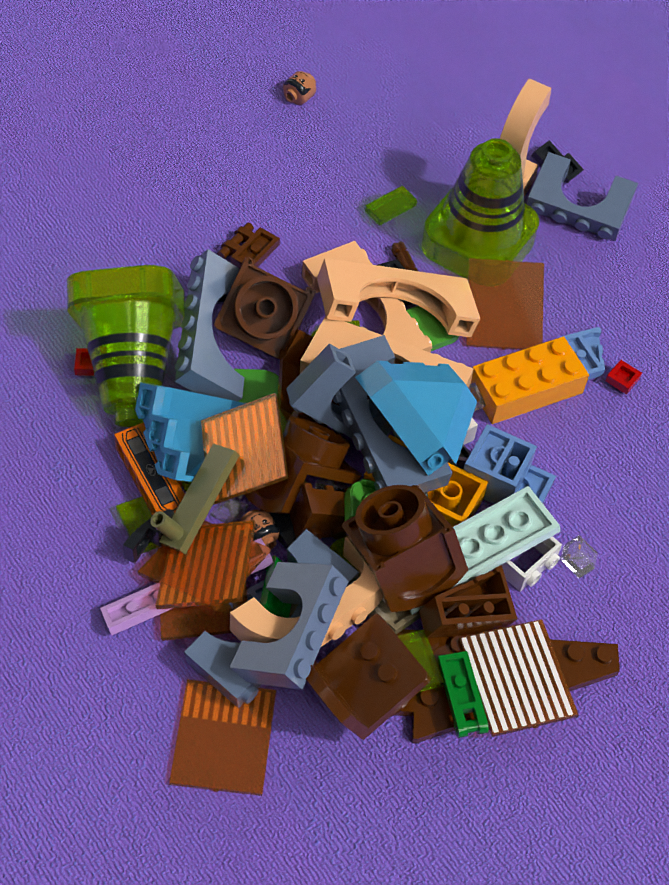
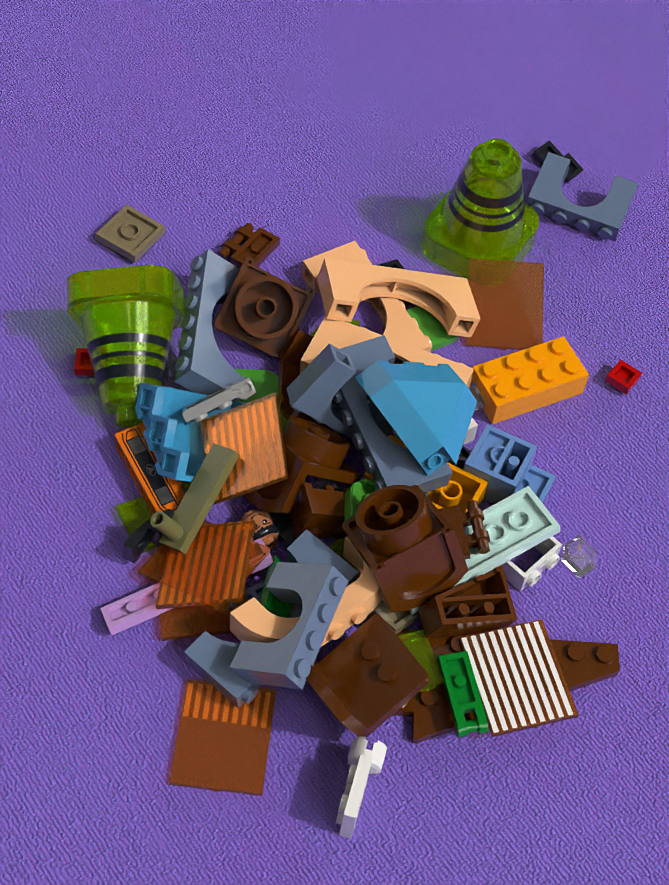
clear slope [210,494,248,527] -> none
nougat head [283,71,316,105] -> none
clear neon green tile [365,185,417,225] -> none
reddish brown axle [391,241,418,271] -> none
light nougat arch [493,78,552,202] -> none
medium blue wing [558,327,605,380] -> none
none -> dark tan plate [96,204,166,262]
none -> light grey hinge [182,377,256,423]
none -> white plate [336,736,387,839]
none -> reddish brown plate [438,500,490,560]

